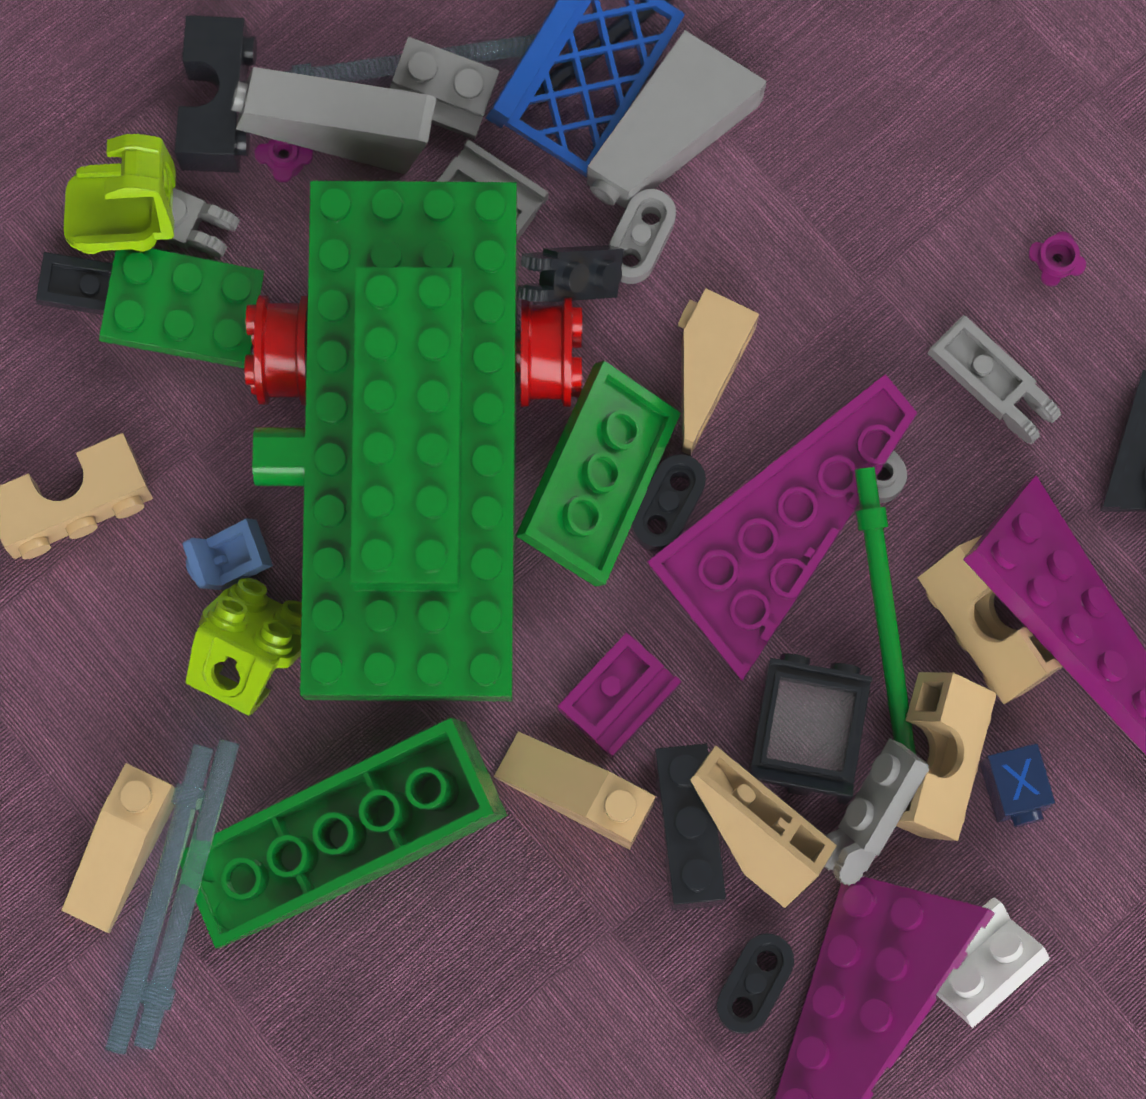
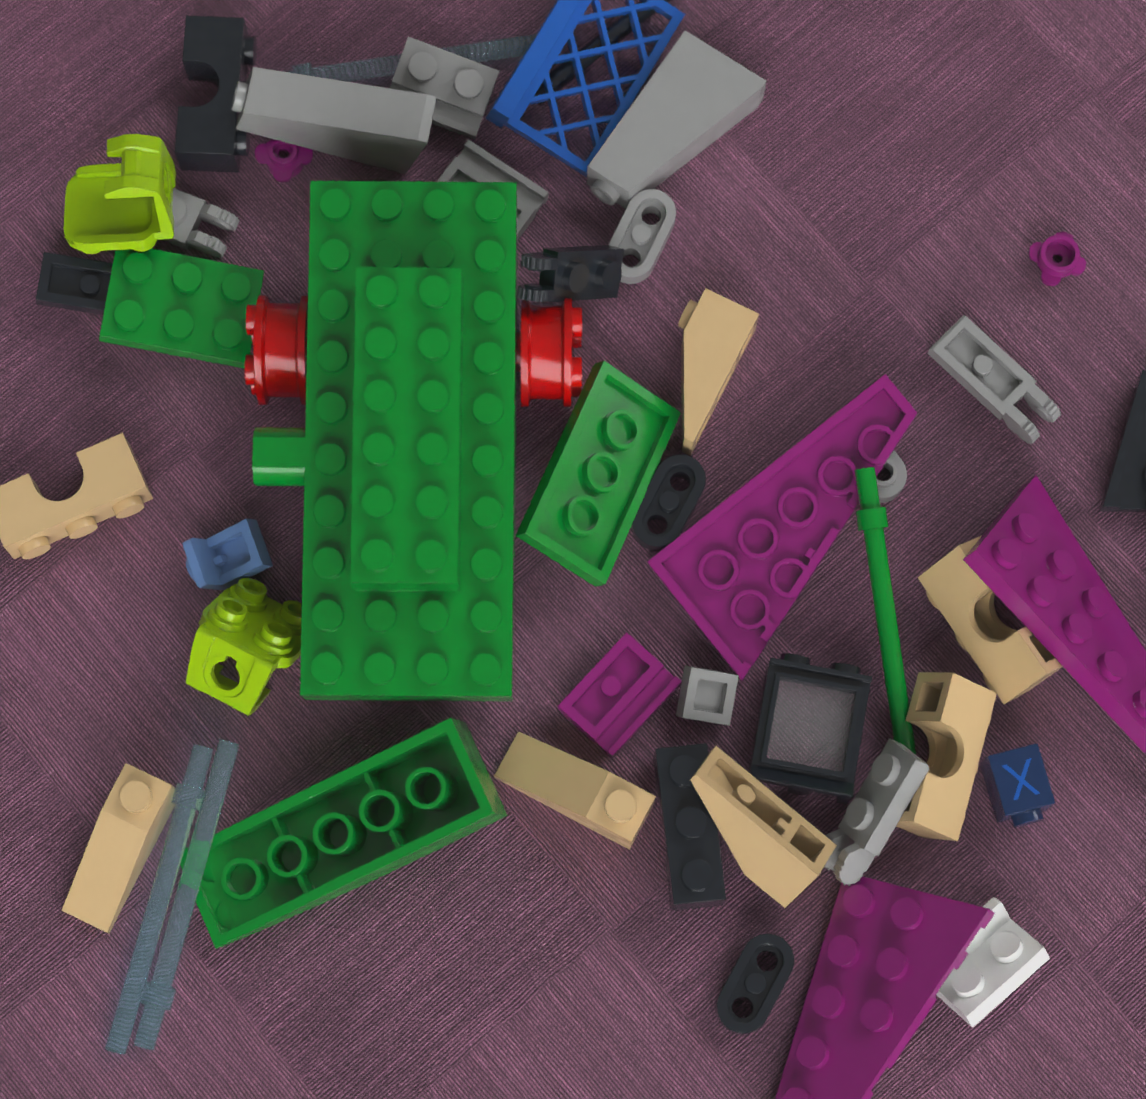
none -> light grey plate [676,665,739,726]

